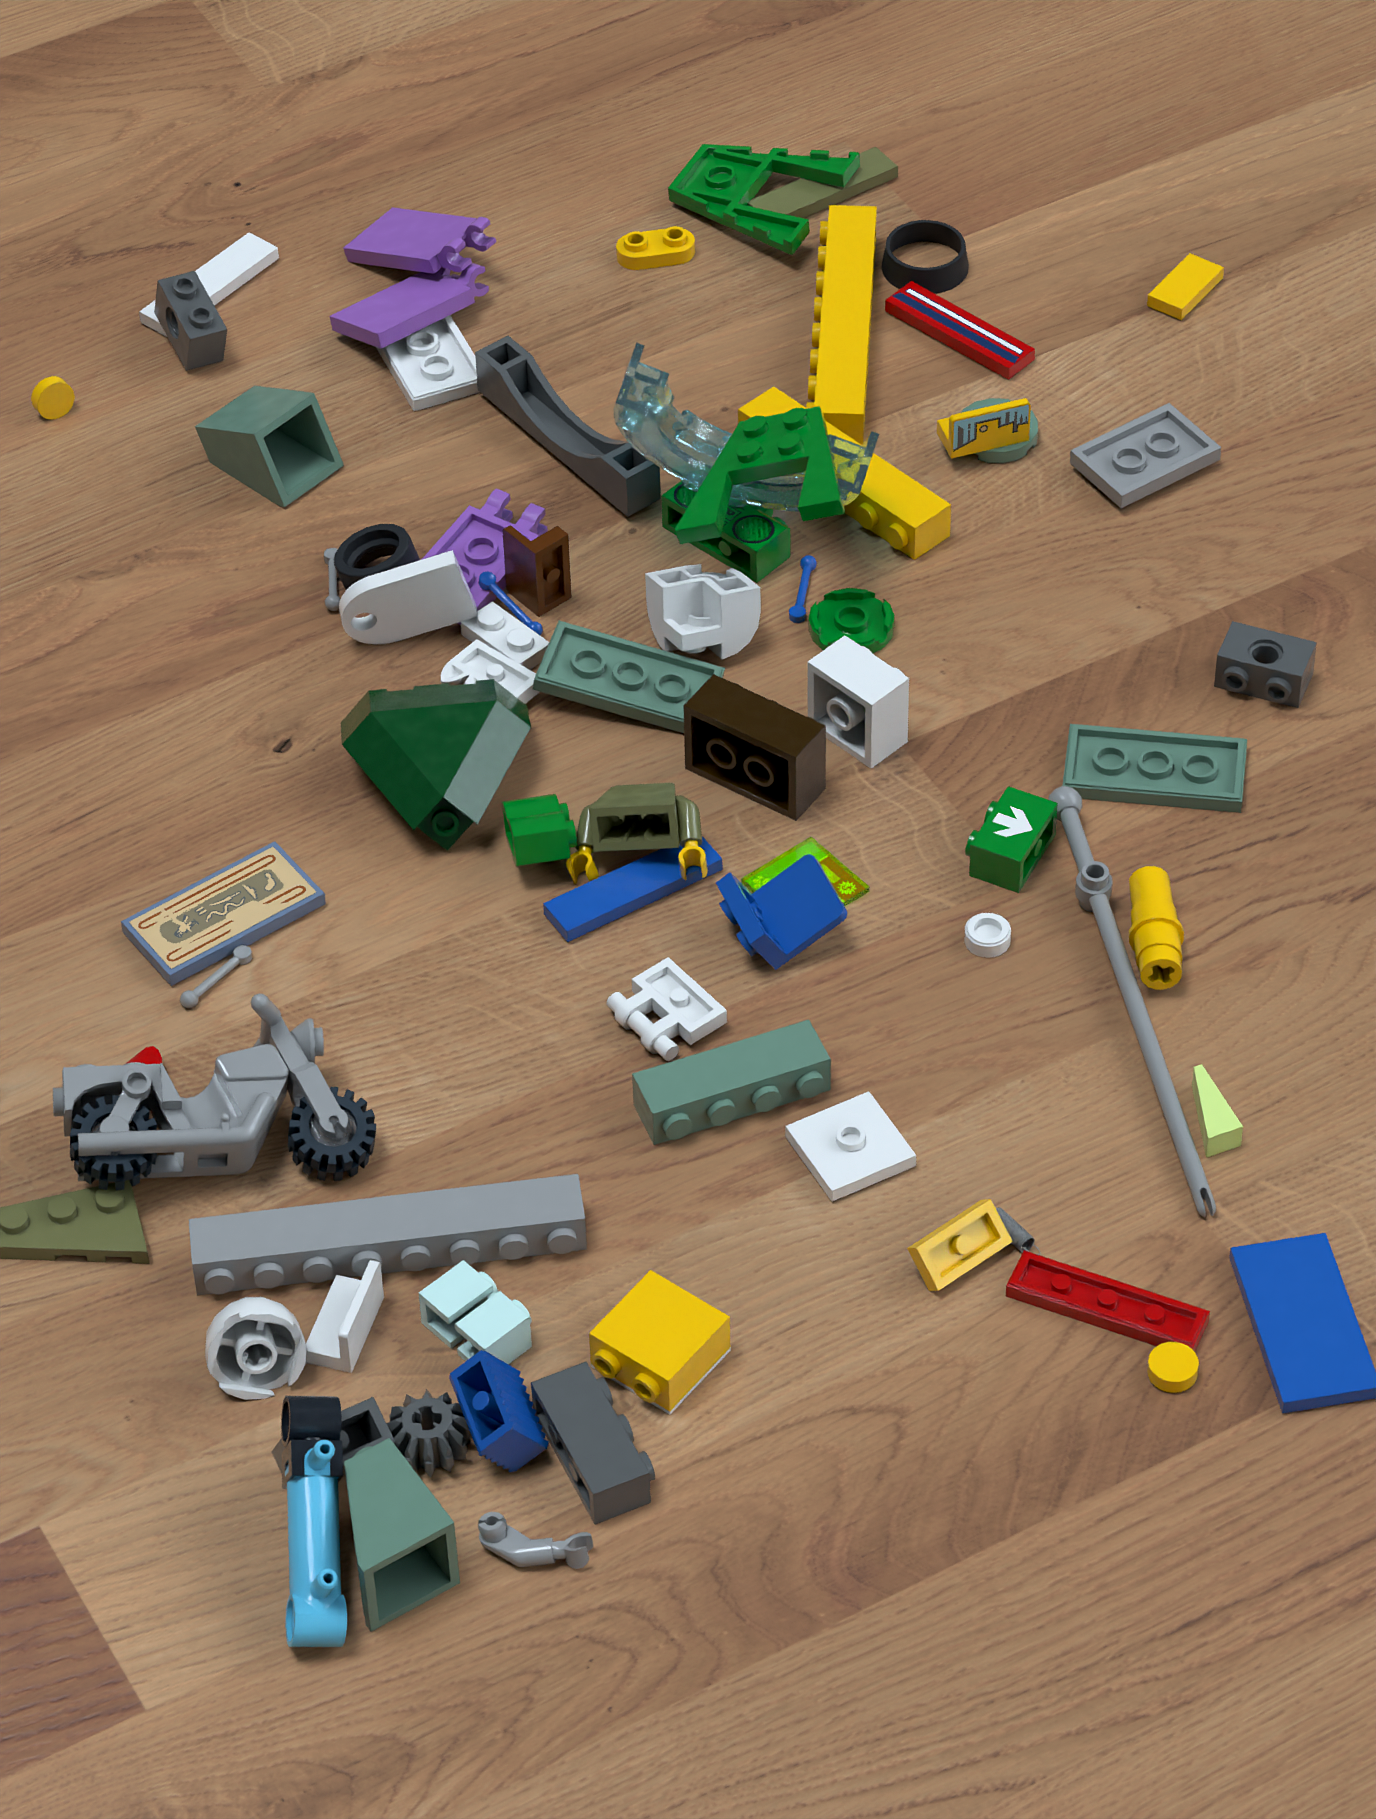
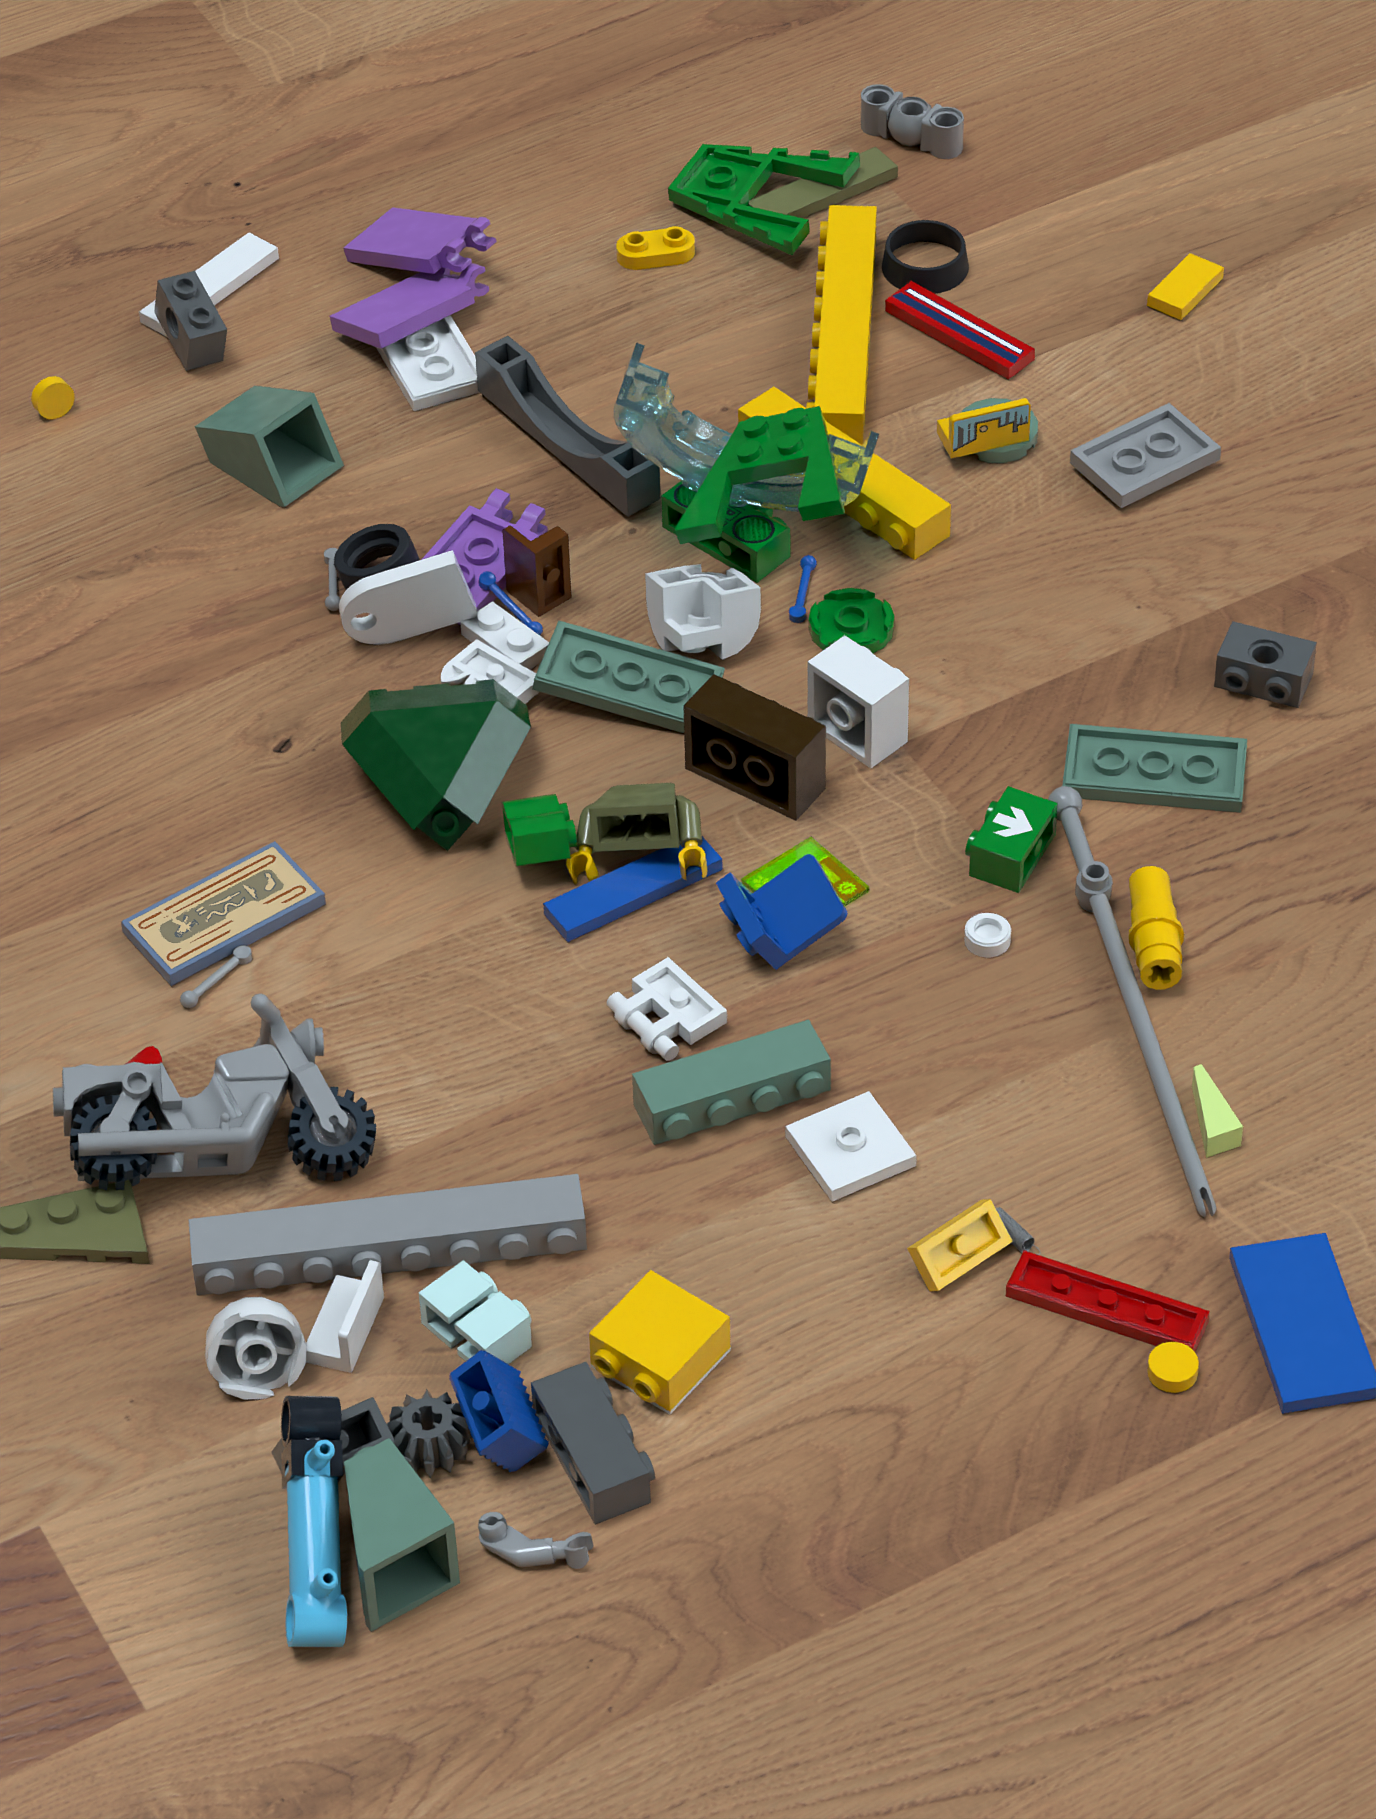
none -> light grey piece [860,84,964,159]

